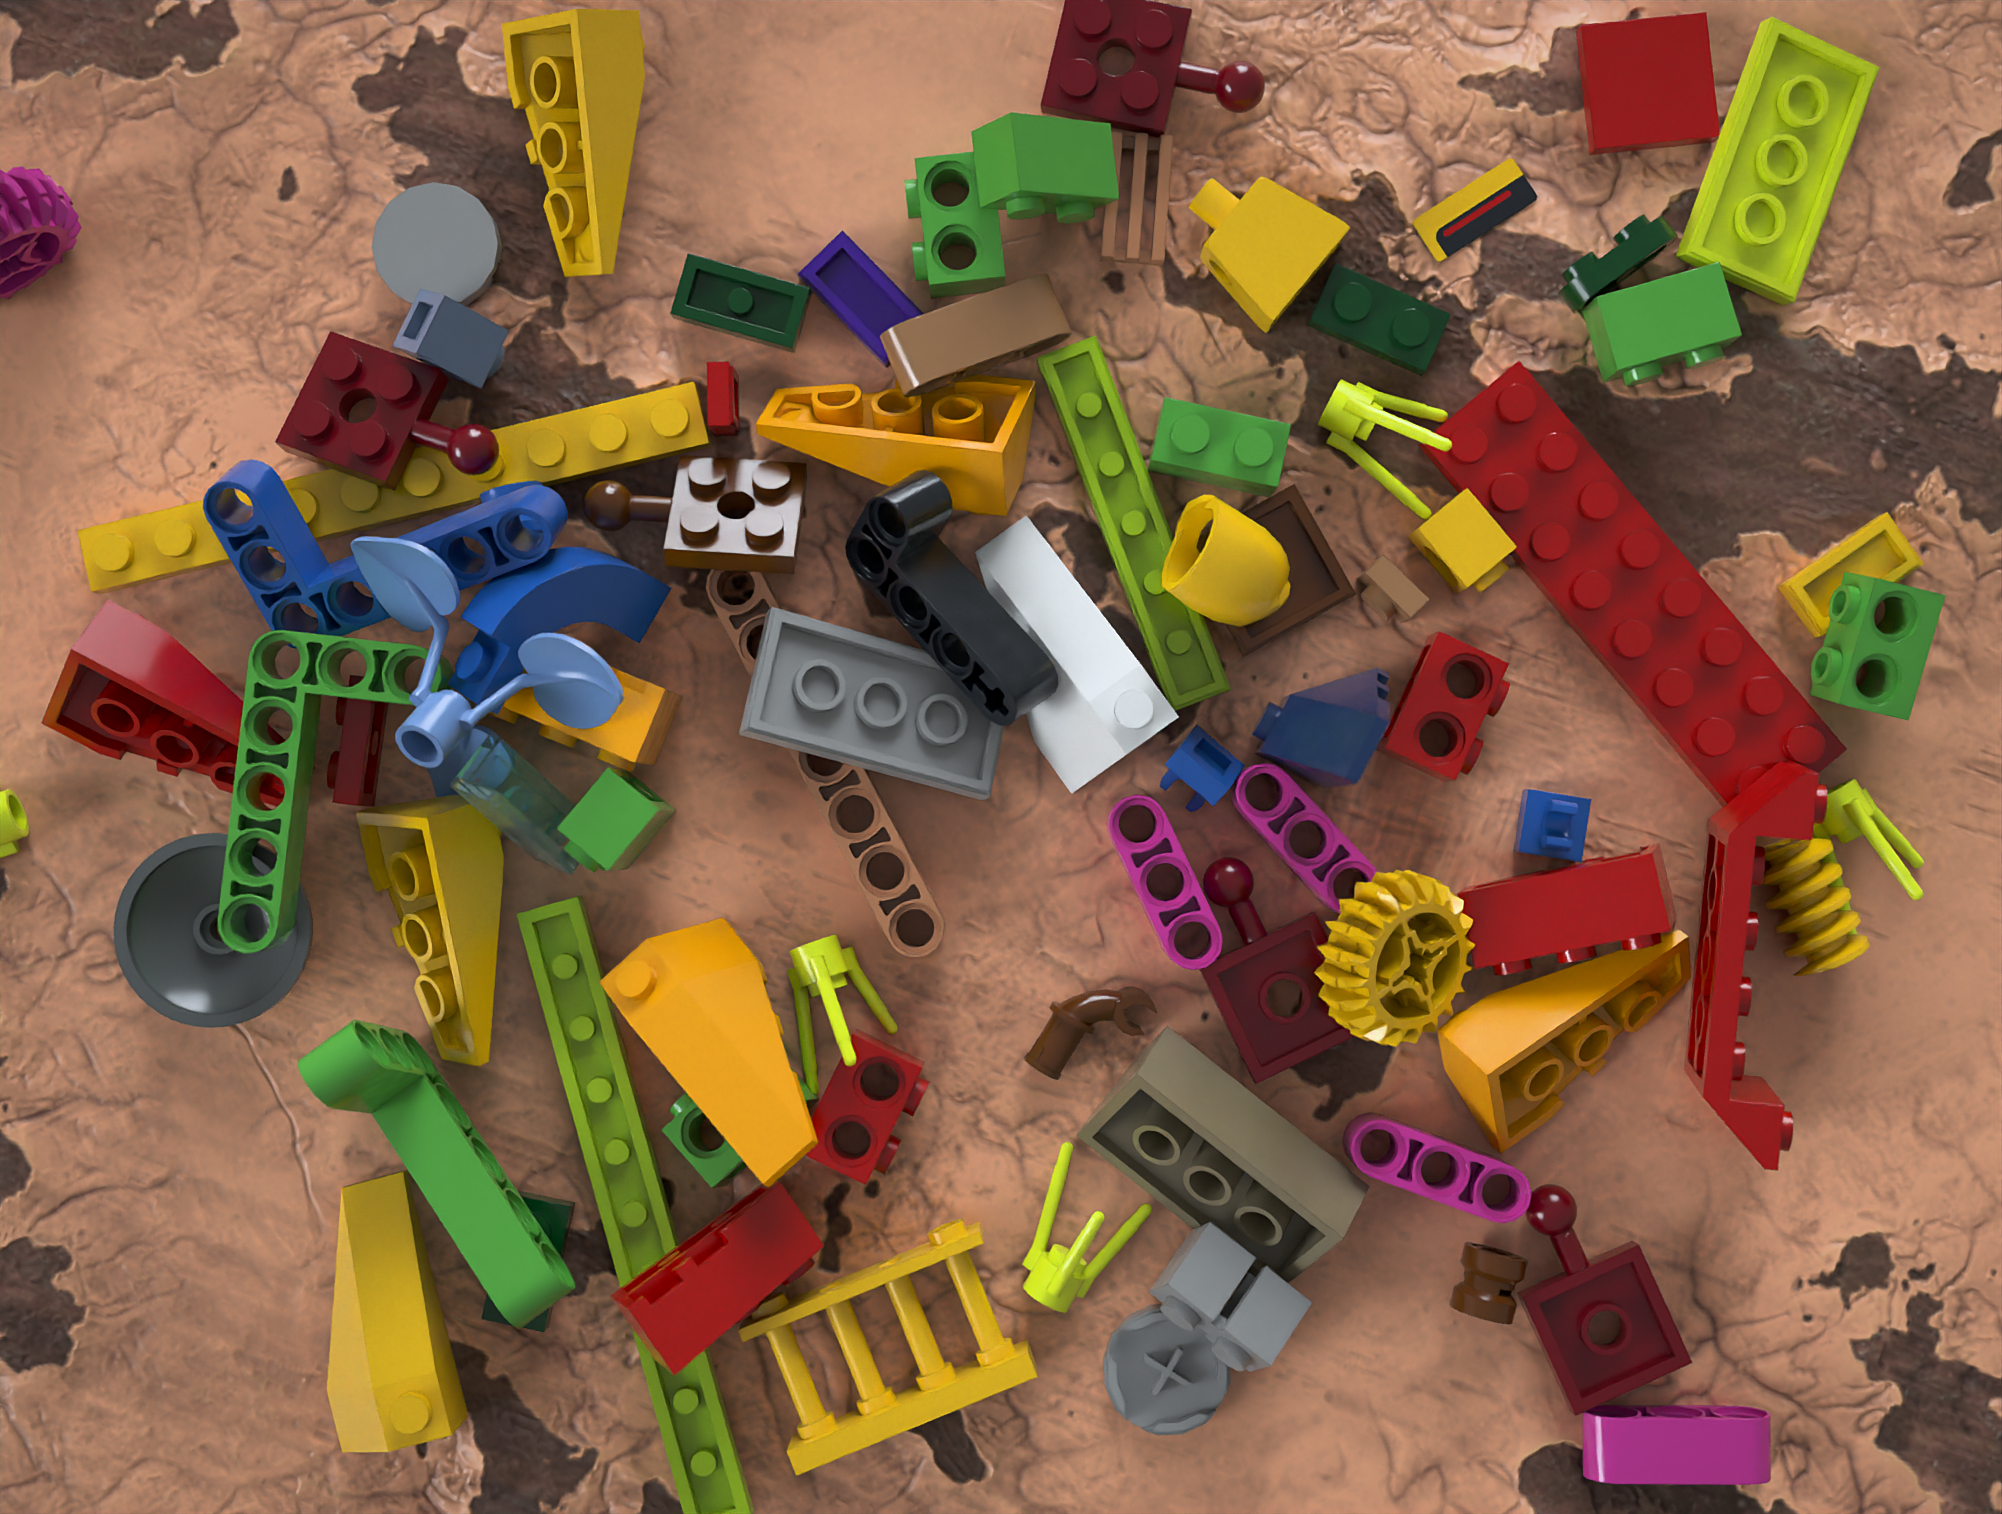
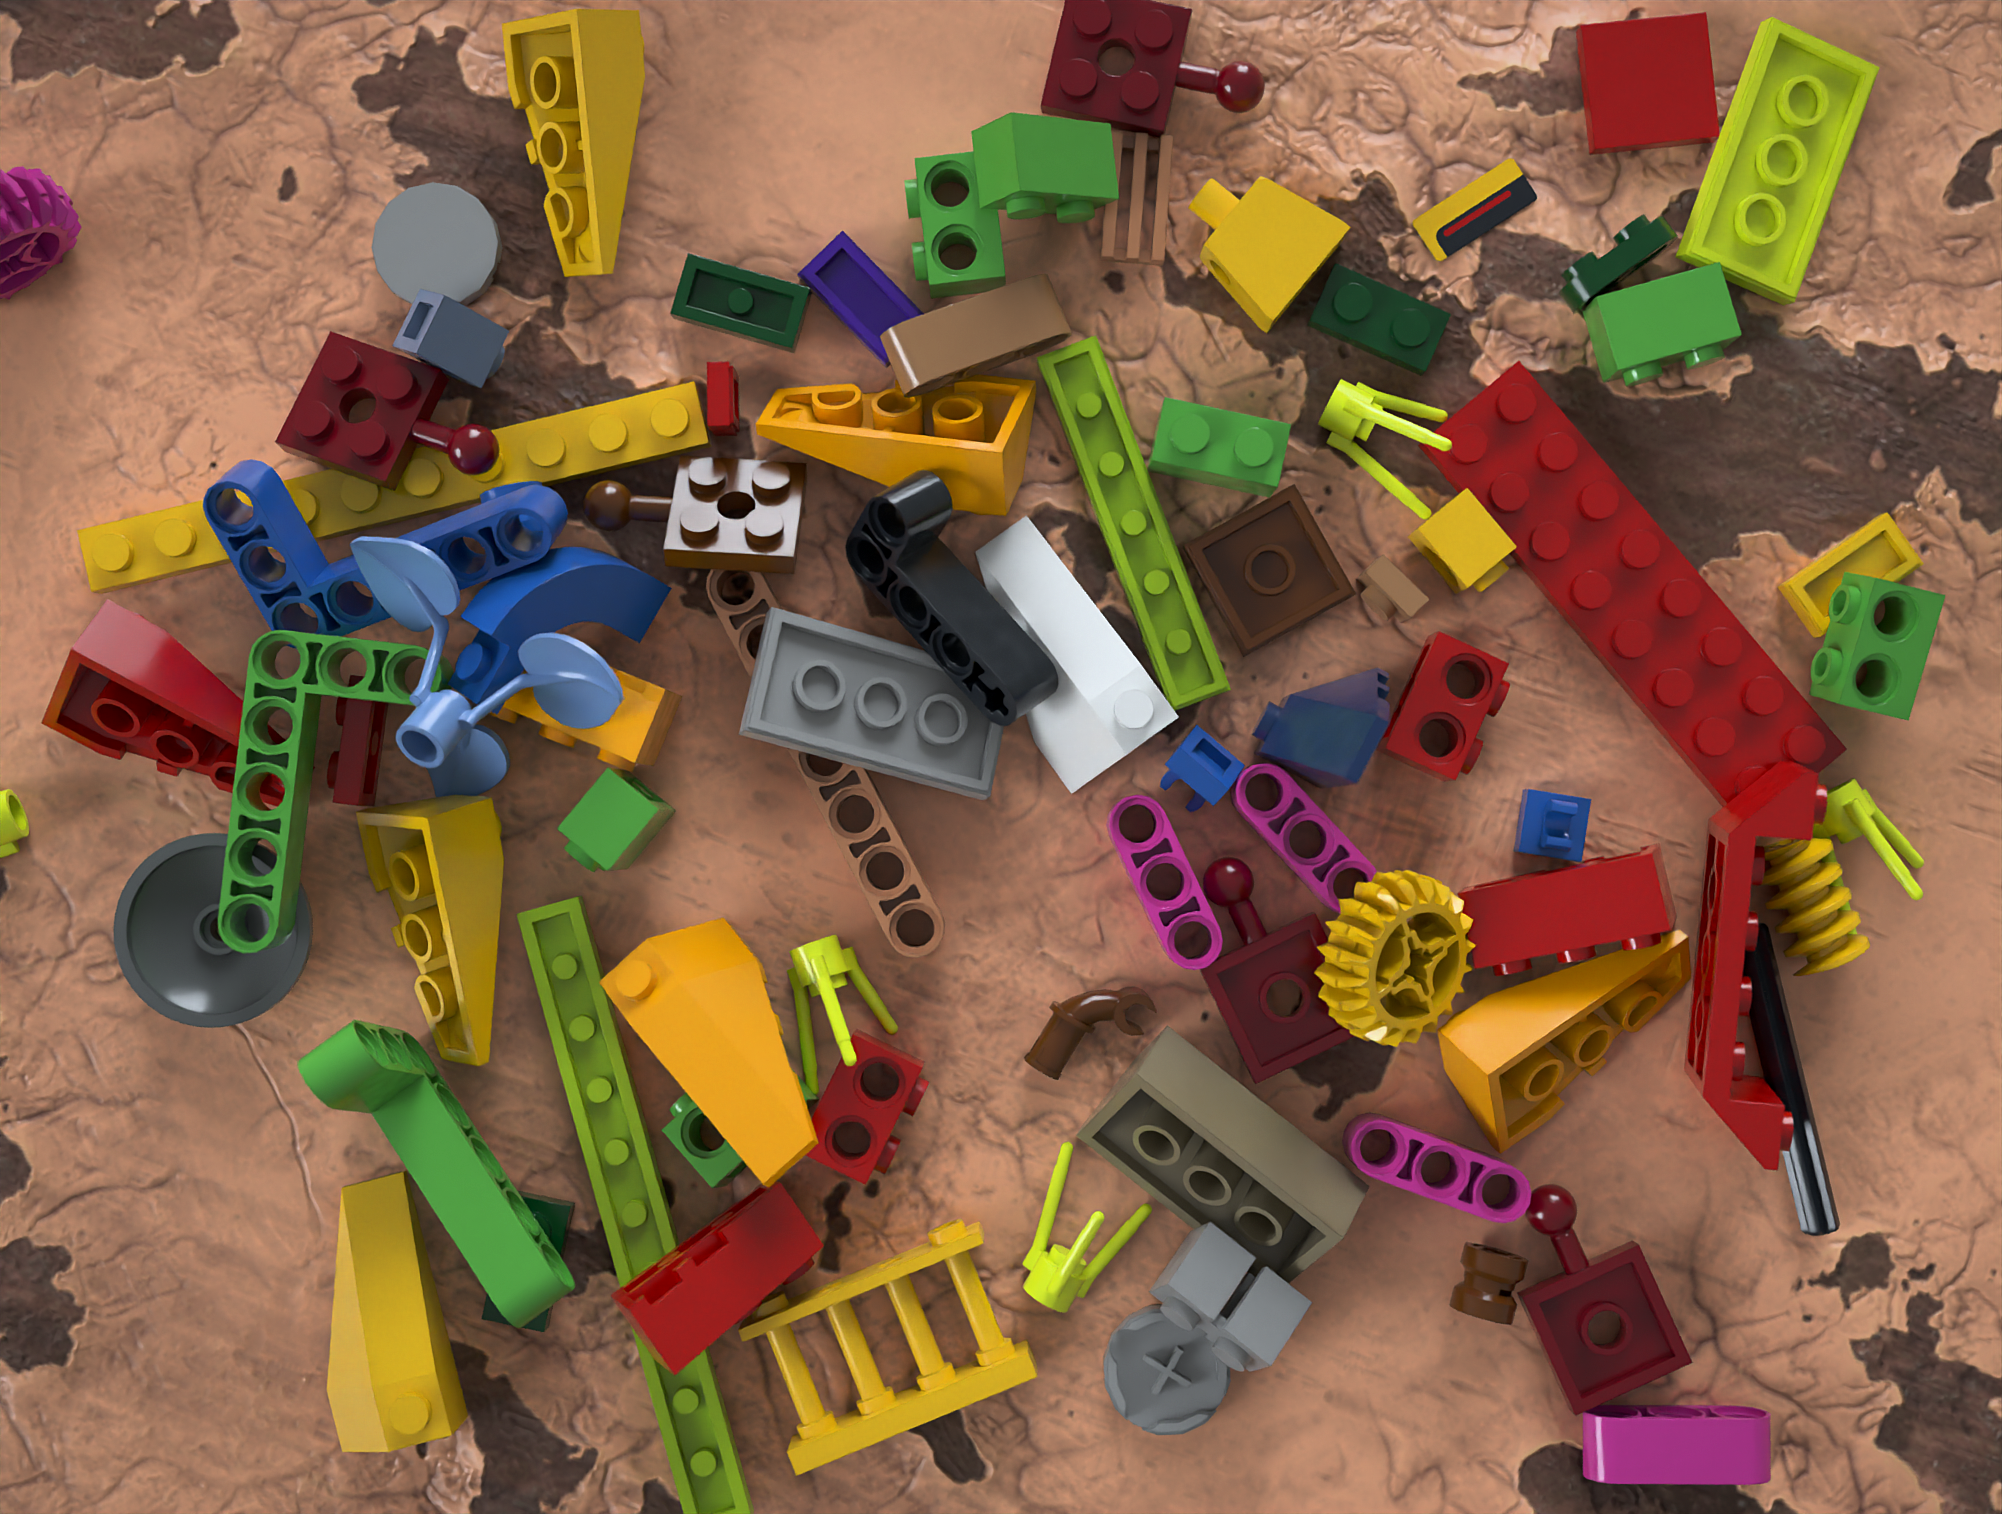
clear light blue panel [449,734,579,875] -> none
yellow piece [1161,494,1291,627] -> none
none -> black axle [1742,923,1840,1236]

